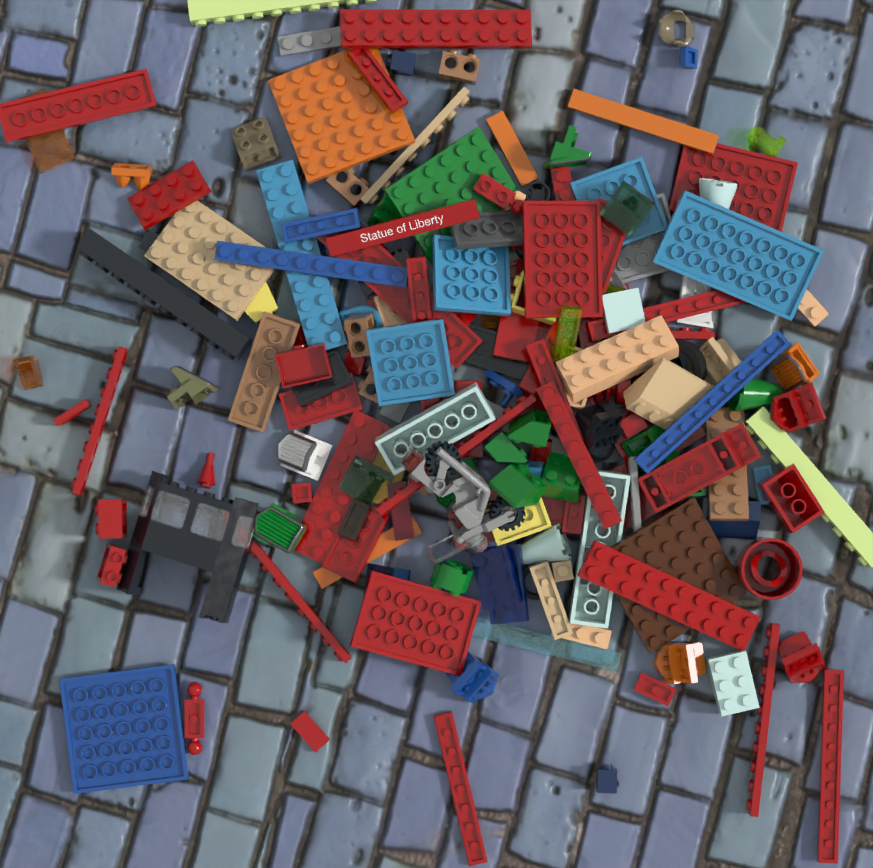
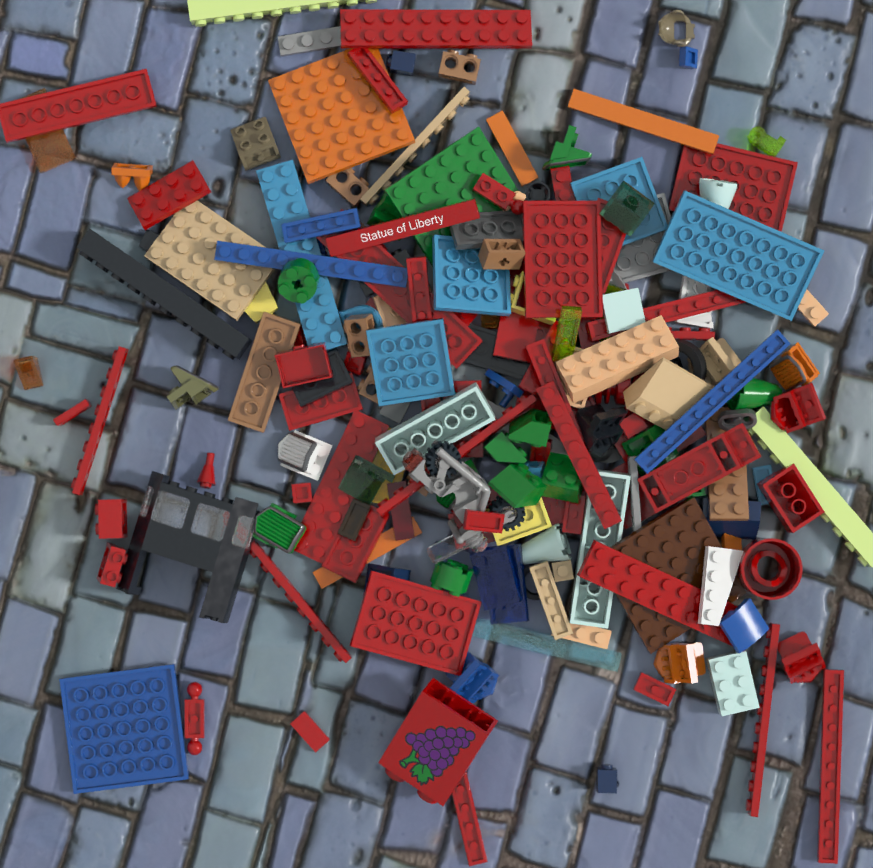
none -> green brick [278,258,320,304]
none -> red brick [378,678,498,806]
none -> red tile [463,509,505,534]
none -> medium nougat brick [478,239,526,270]
none -> white wing [698,546,744,626]
none -> flat silver plate [718,409,757,431]
none -> blue slope [719,598,769,653]
none -> orange tile [721,533,742,551]

